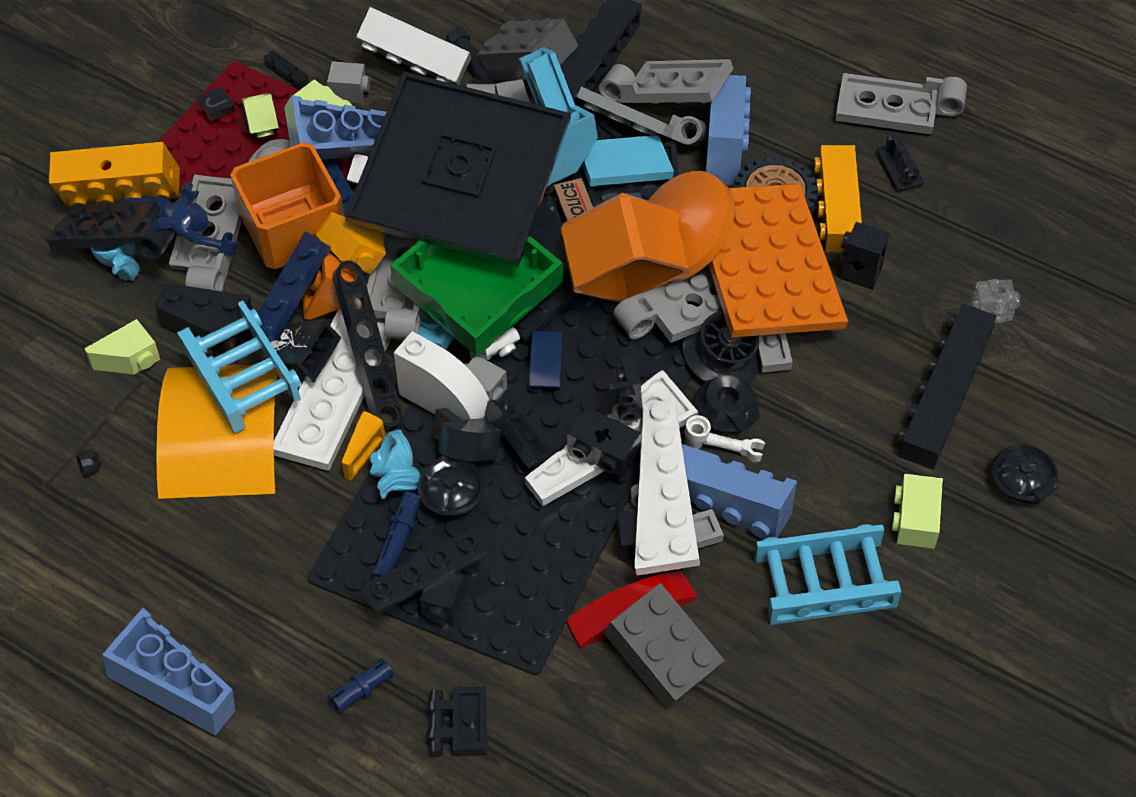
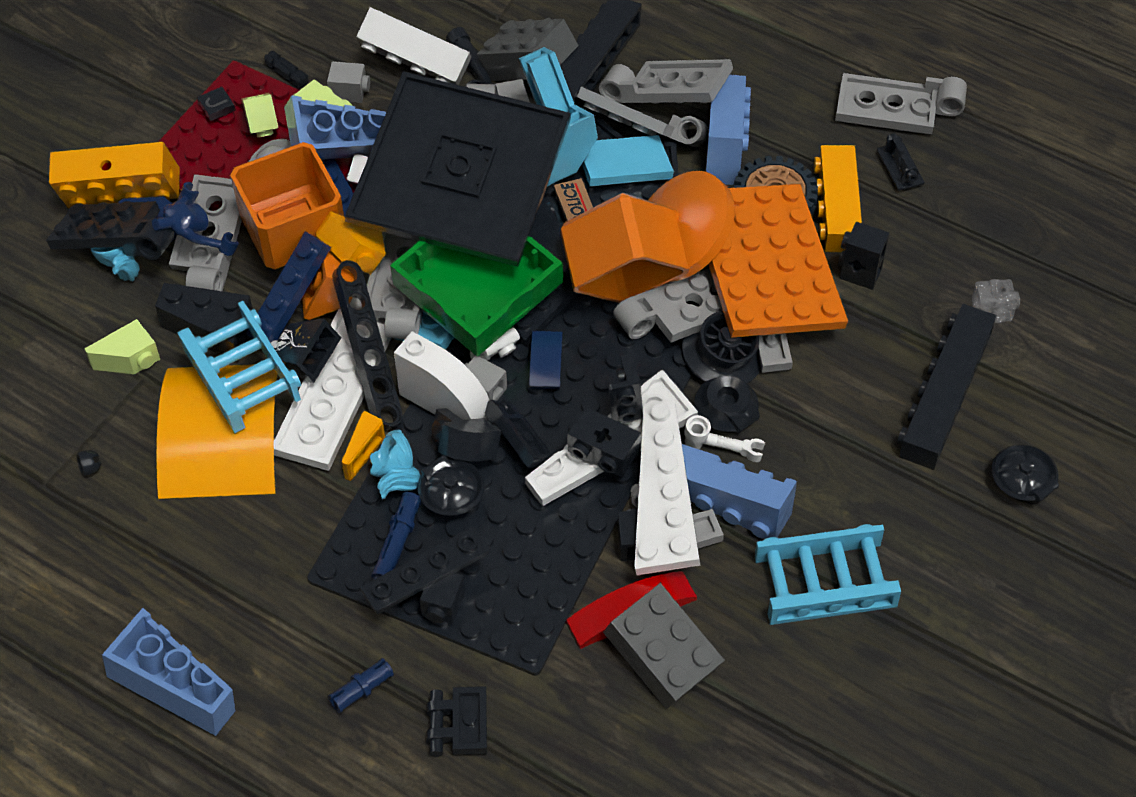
yellowish green brick [892,474,943,549] -> none

